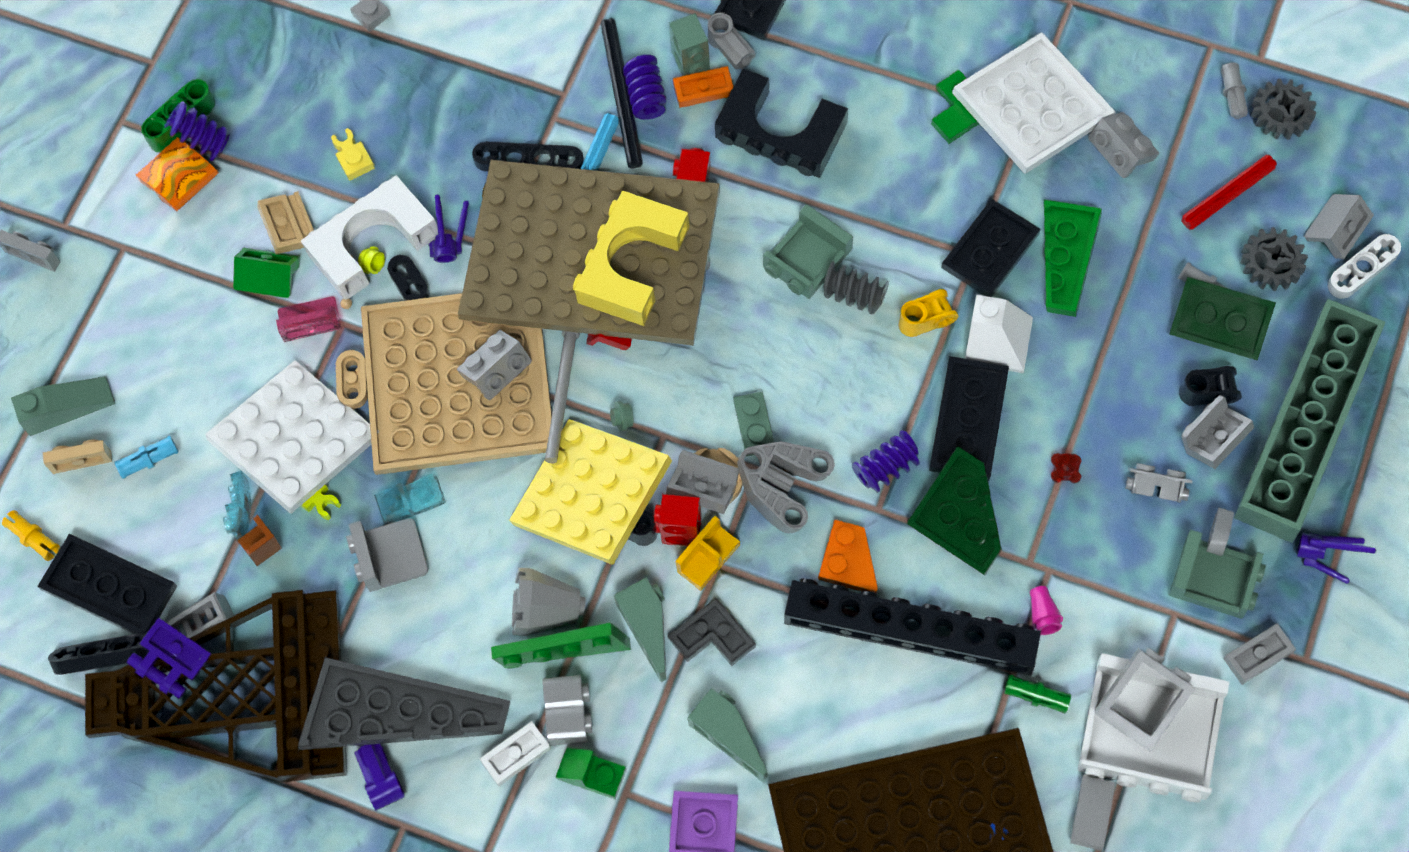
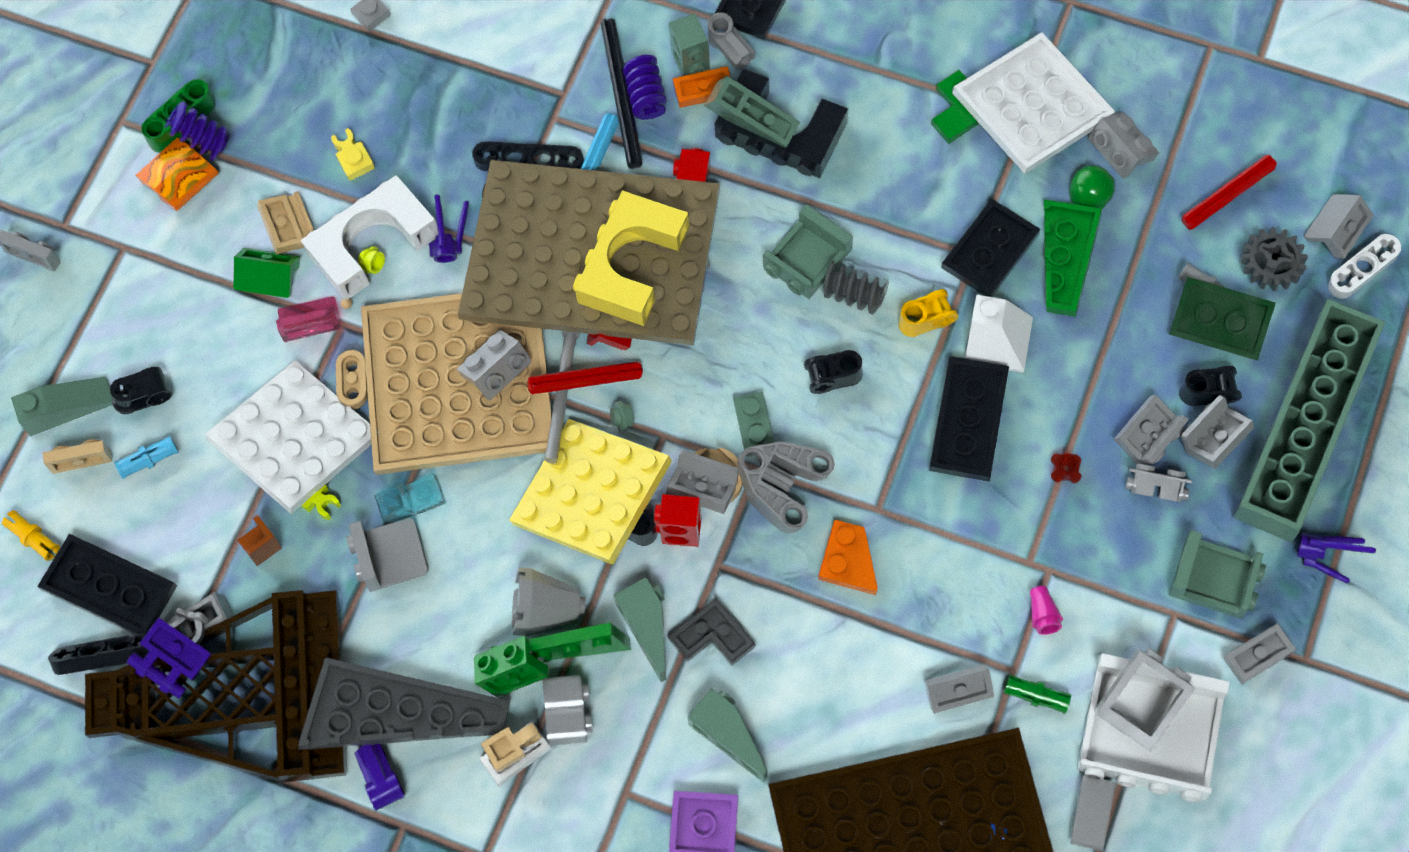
clear light blue slope [223,471,251,543] -> none
black beam [387,255,429,301] -> none
green slope [555,748,627,800] -> none
yellow panel [676,516,740,591] -> none
black brick [784,578,1041,676] -> none
dark purple piece [852,430,920,493] -> none
dark green plate [906,447,1002,576] -> none
light grey beam [1206,507,1234,556] -> none
light grey axle [1220,62,1248,119] -> none
dark grey gear [1251,79,1316,140] -> none
none -> black piece [110,367,172,415]
none -> light grey piece [170,608,209,645]
none -> green bracket [474,636,549,697]
none -> tan plate [481,723,542,773]
none -> red axle [527,361,643,394]
none -> sand green slope [704,76,800,148]
none -> black piece [803,350,863,394]
none -> light grey plate [925,664,994,714]
none -> green hair [1068,165,1115,210]
none -> light grey bracket [1113,395,1189,464]

